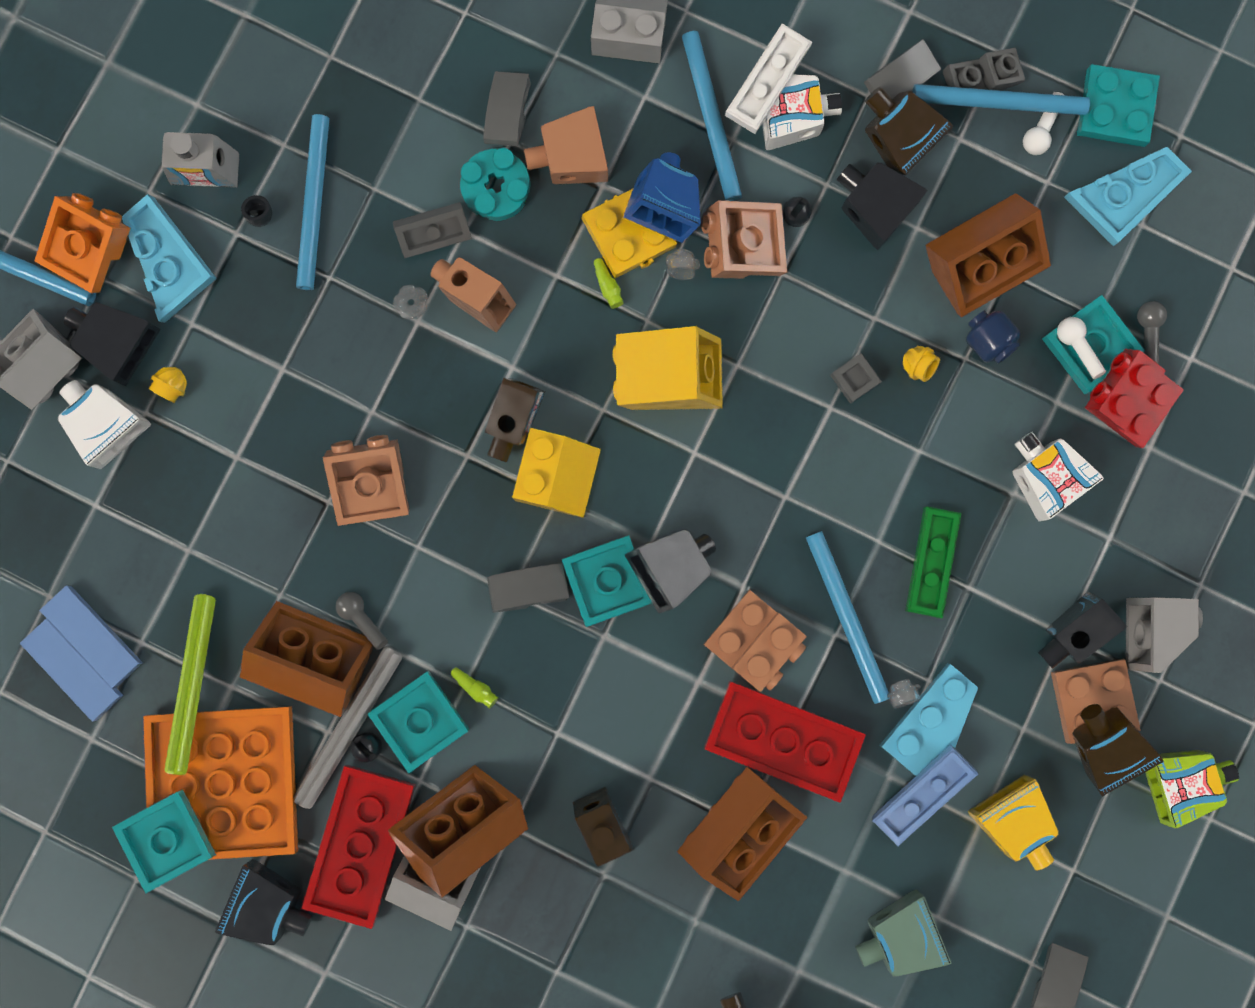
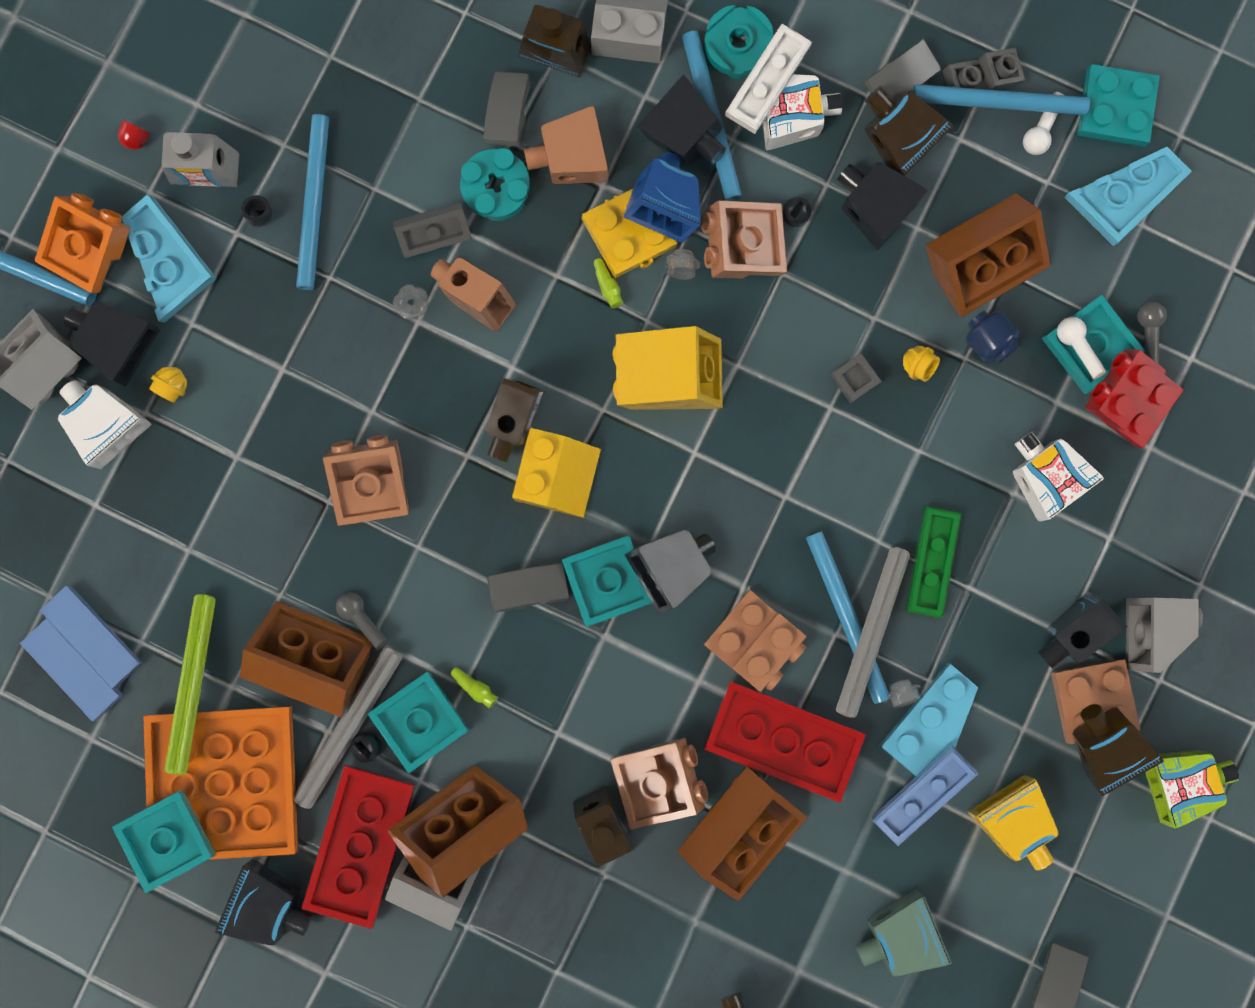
none -> red hinge [118,120,150,150]
none -> dark brown torso [518,5,591,78]
none -> nougat plate [610,737,708,830]
none -> black torso [637,75,726,164]
none -> teal plate [704,5,774,80]
none -> light grey axle [836,547,910,718]

